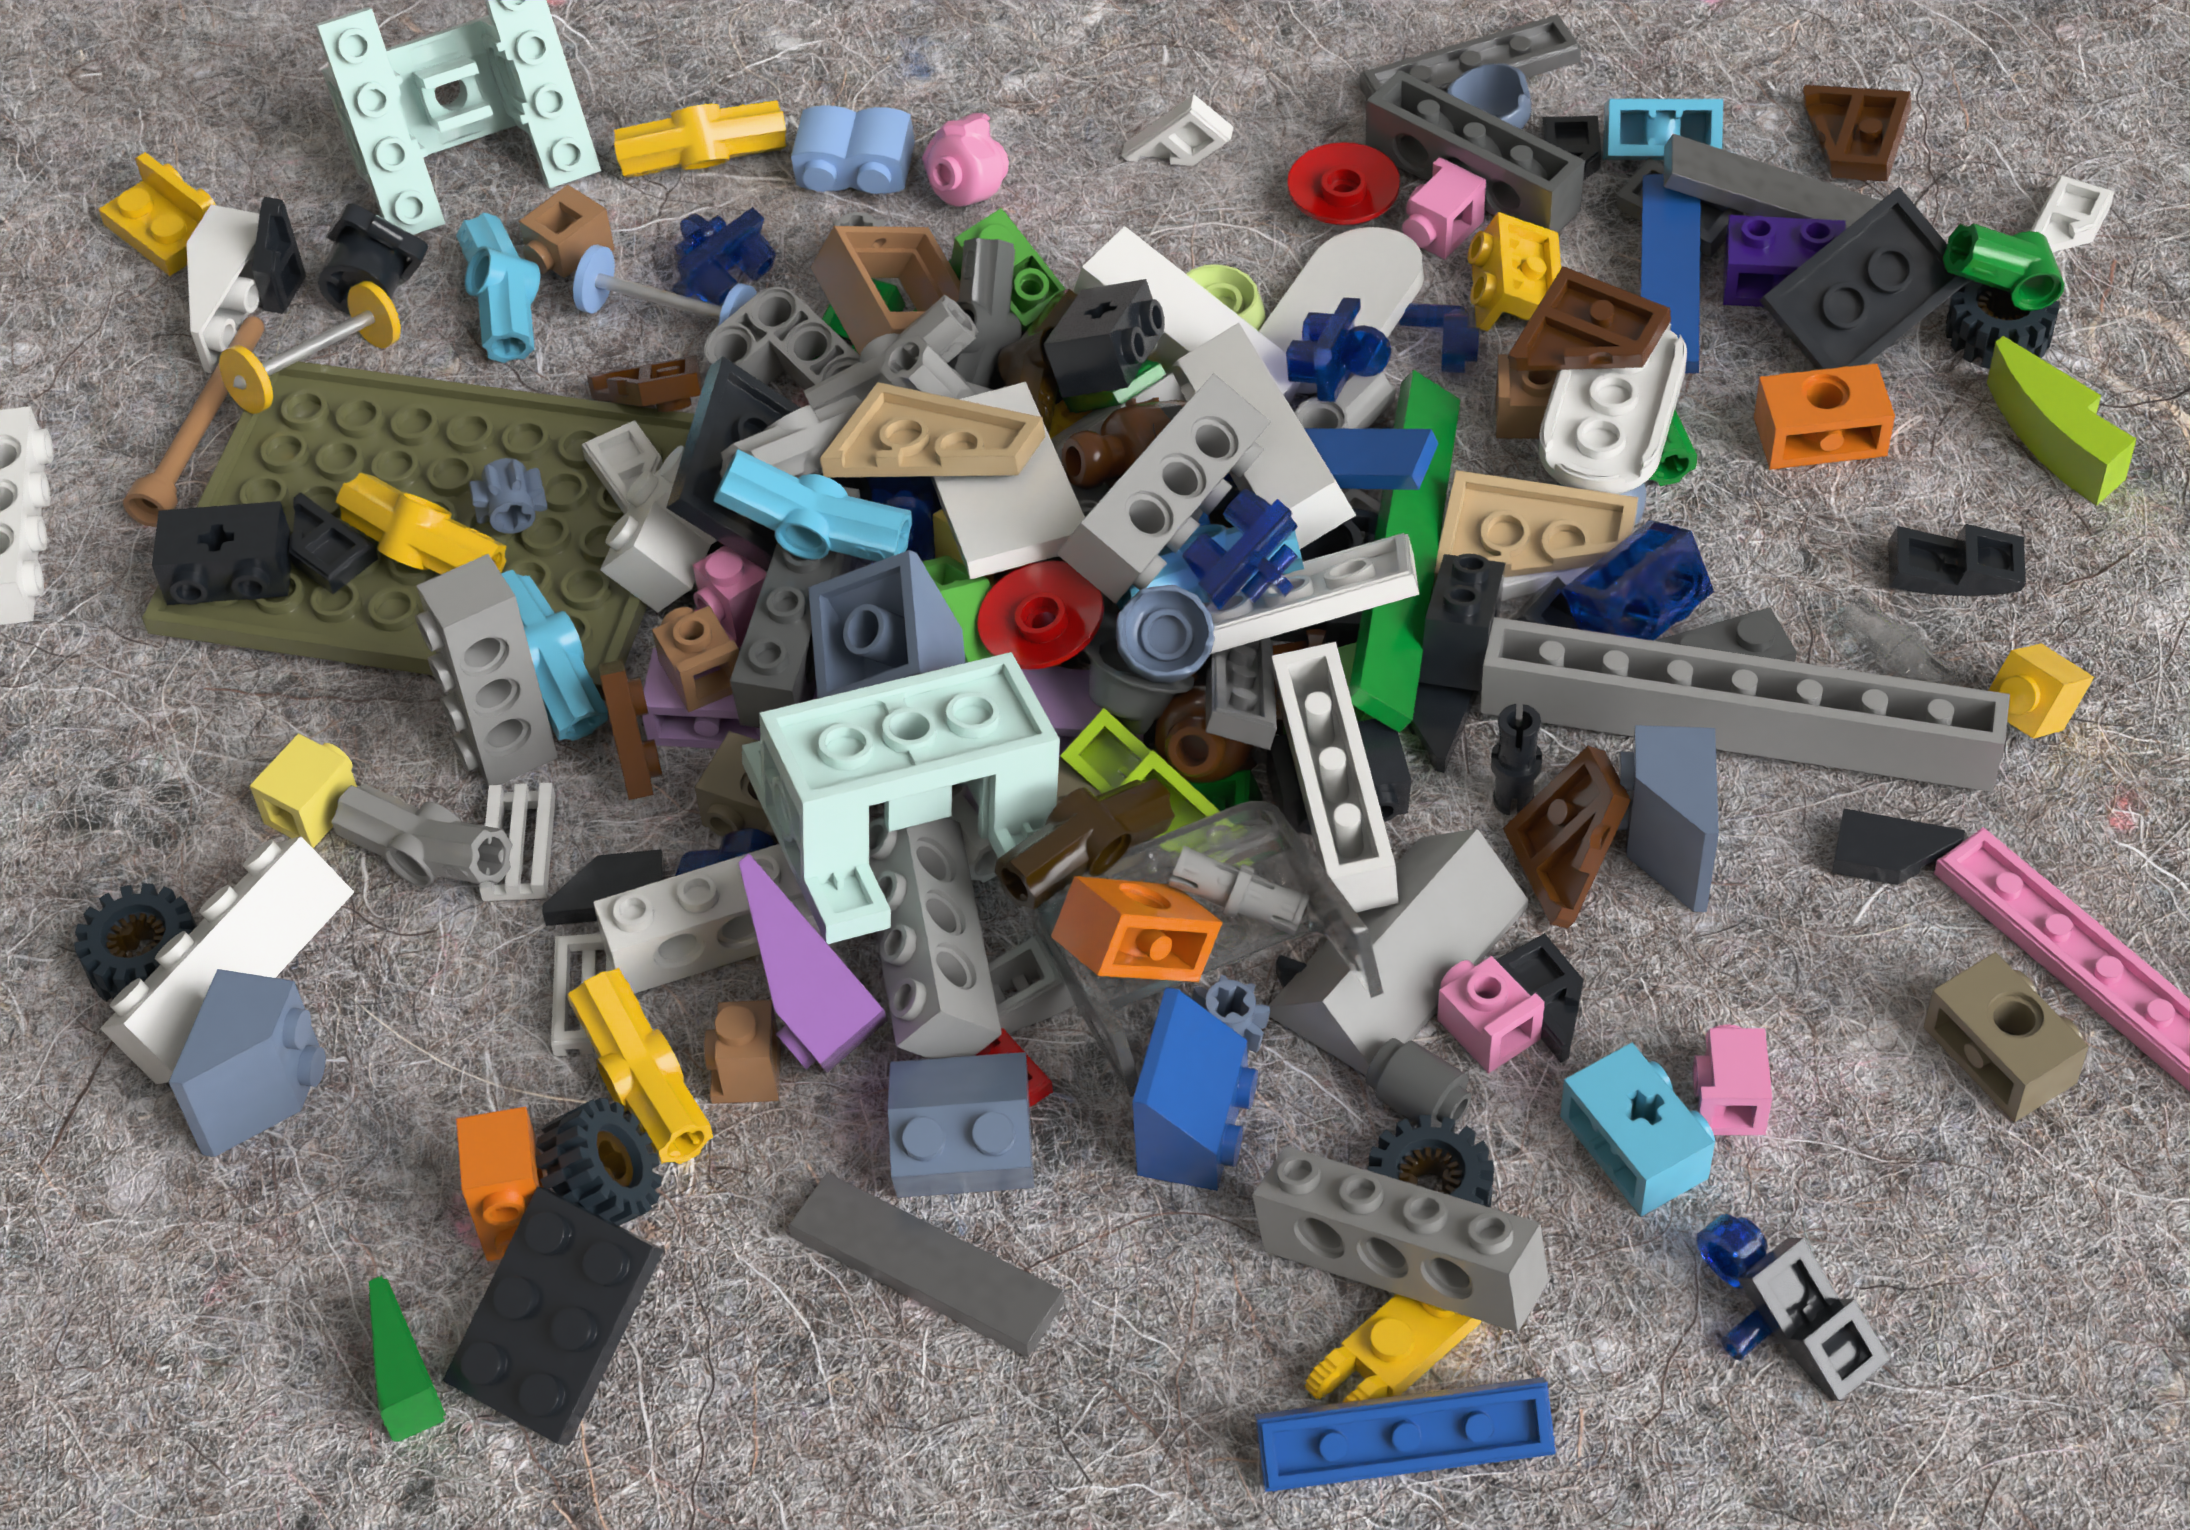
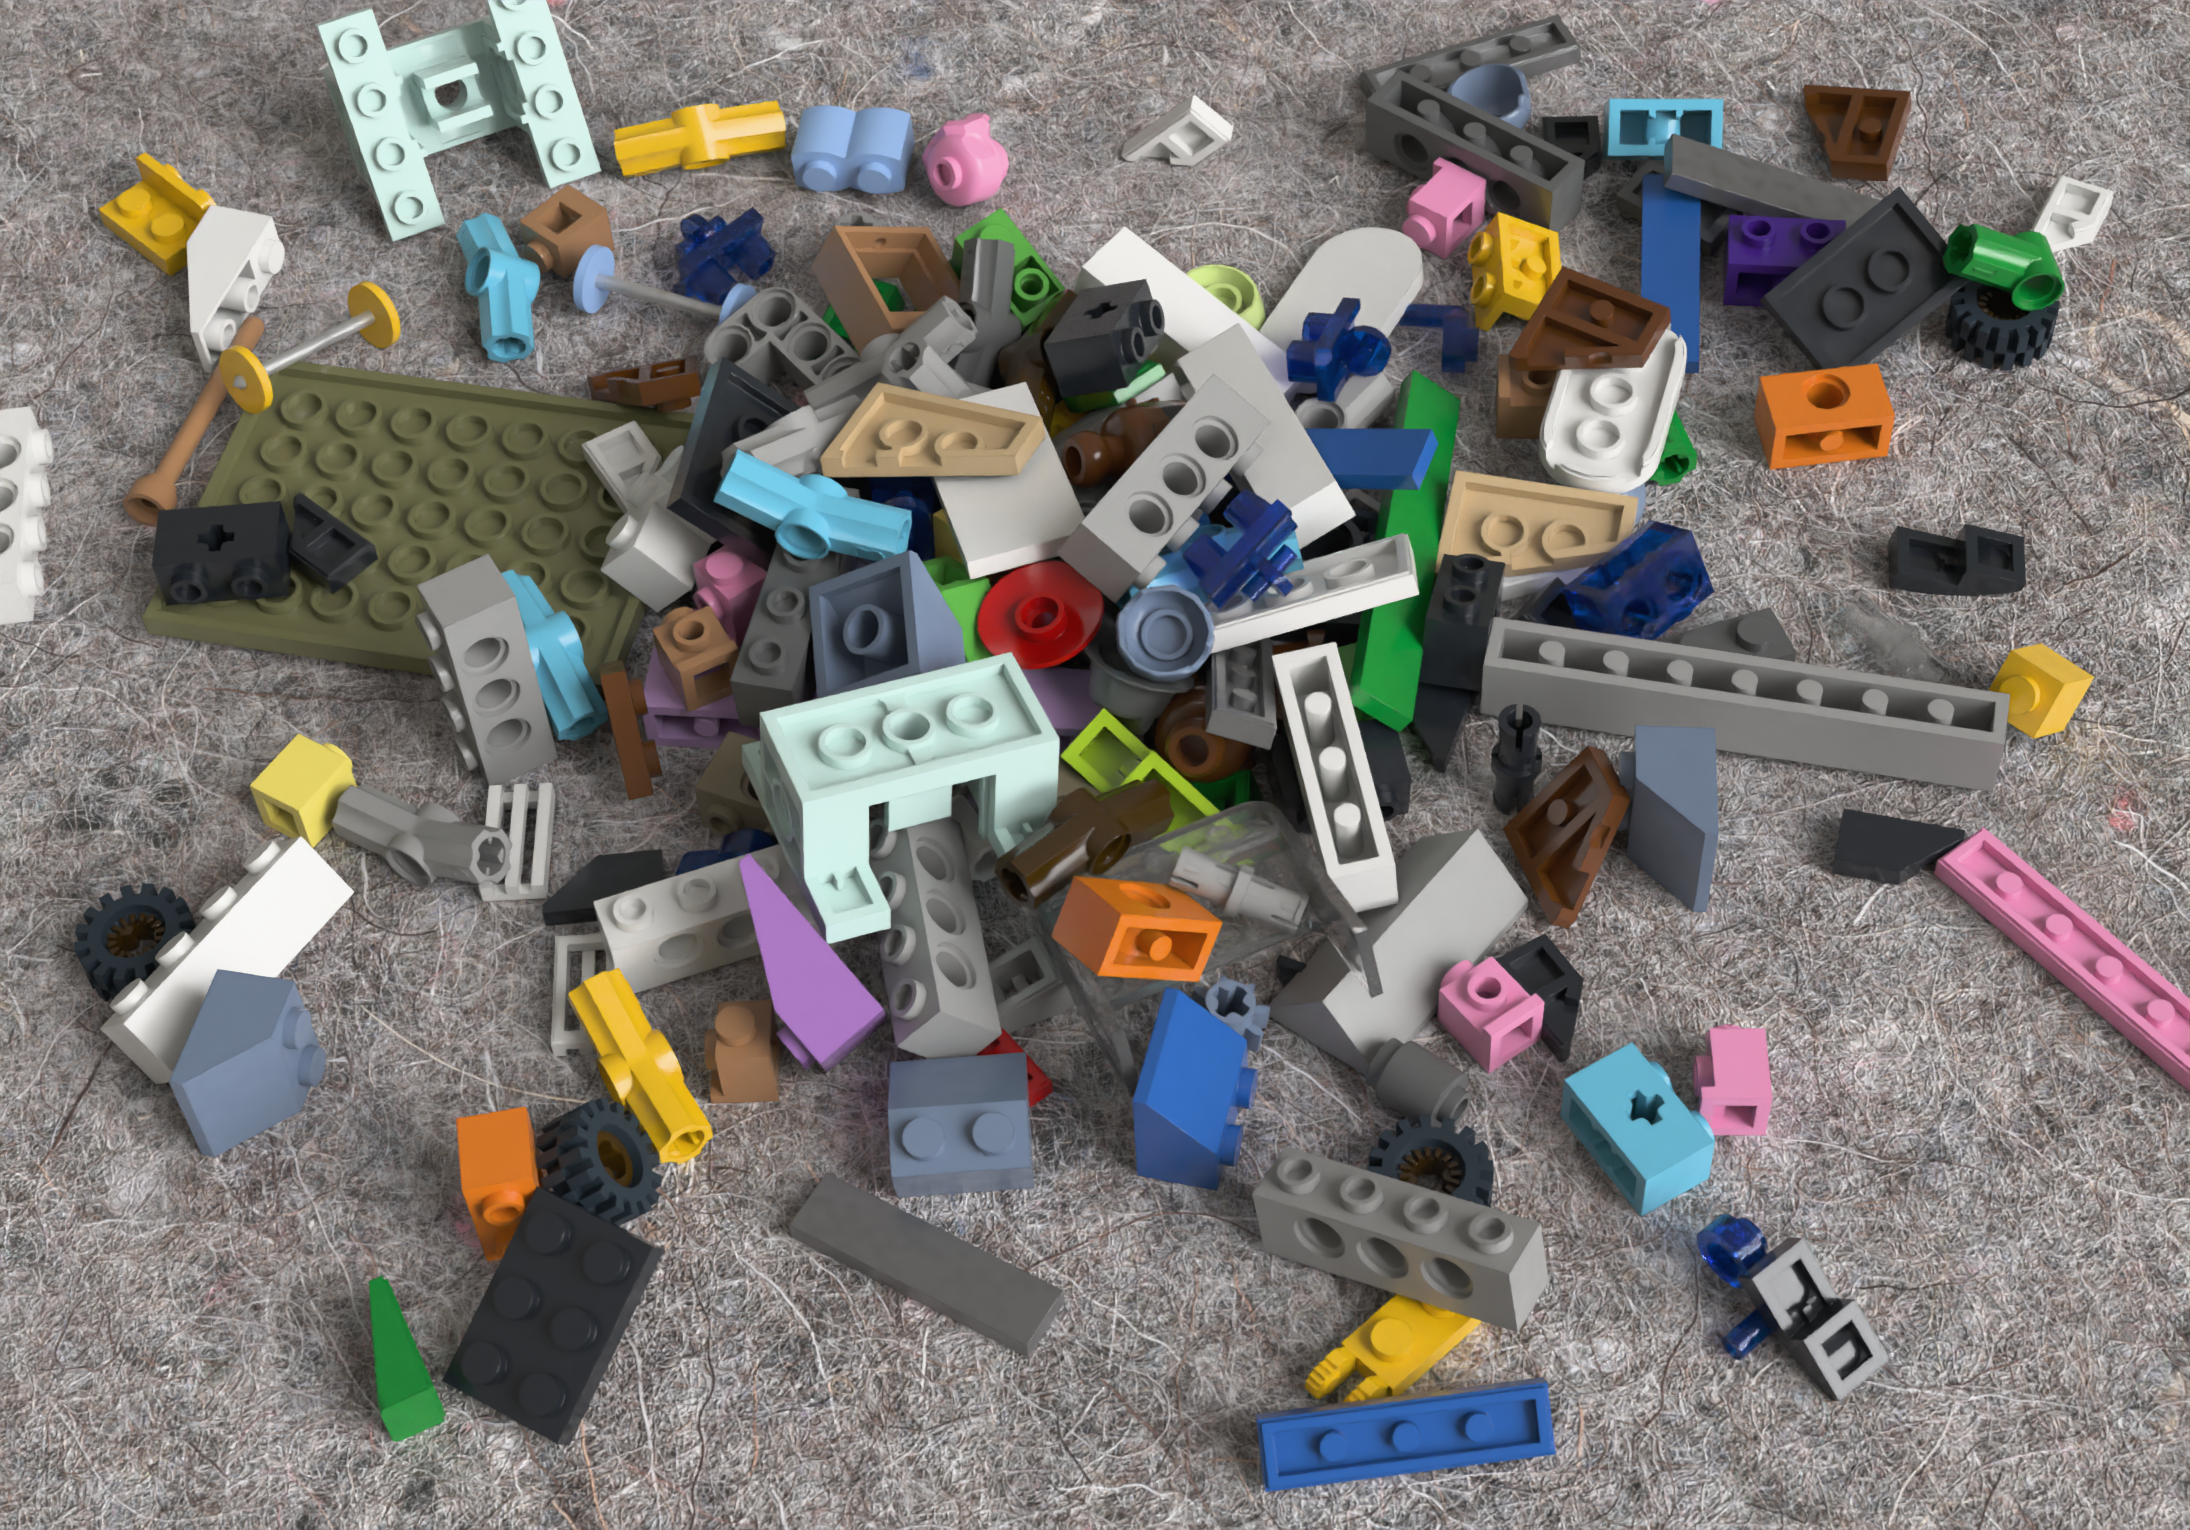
black tile [252,197,306,314] -> none
black piece [318,203,428,315] -> none
yellow piece [336,472,506,574] -> none
sand blue gear [469,458,548,533] -> none
red dish [1287,142,1400,225] -> none
dark tan brick [1923,952,2089,1123] -> none
lime slope [1987,336,2137,506] -> none

